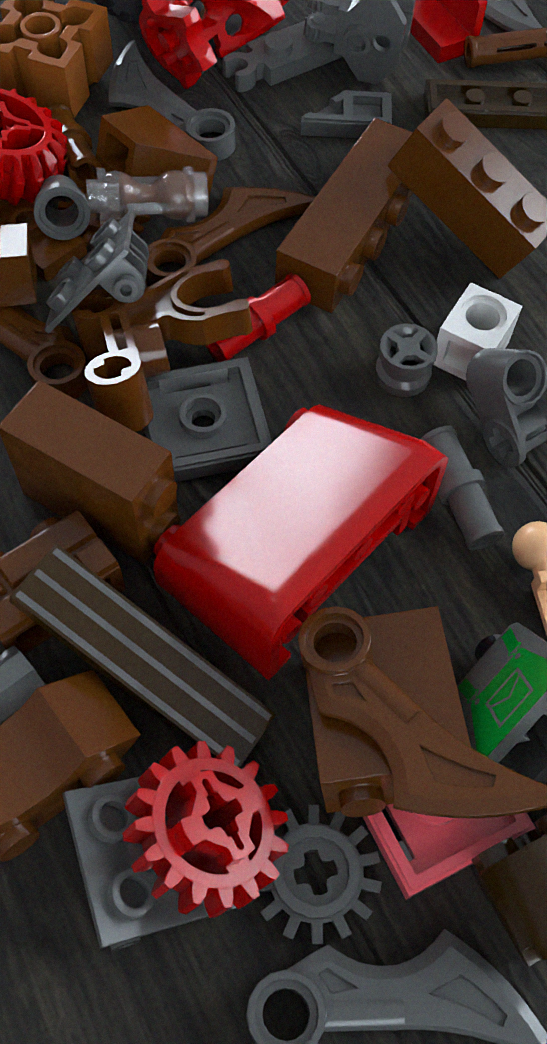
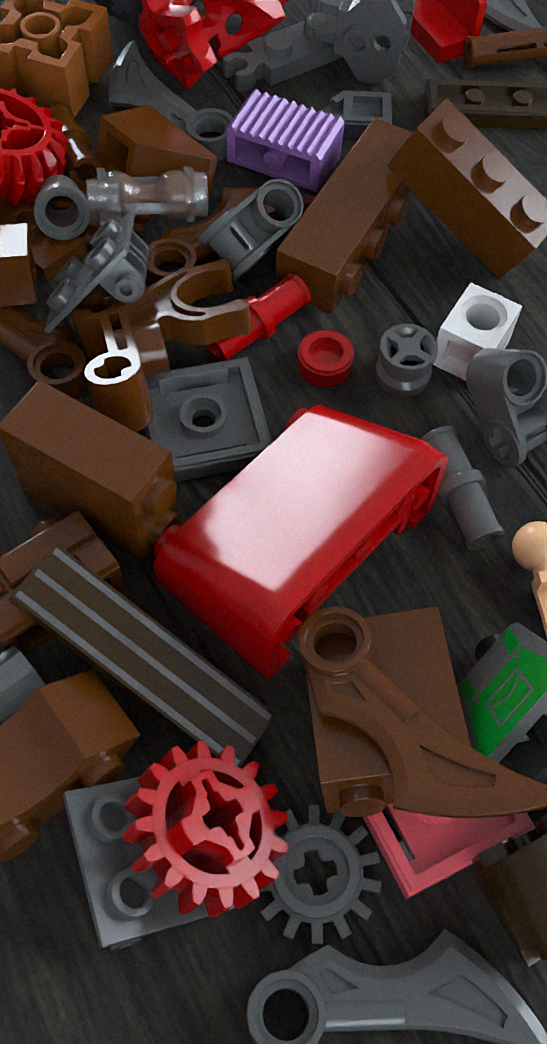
none -> dark grey piece [198,179,304,282]
none -> medium lavender brick [226,89,345,193]
none -> red tile [297,330,355,387]

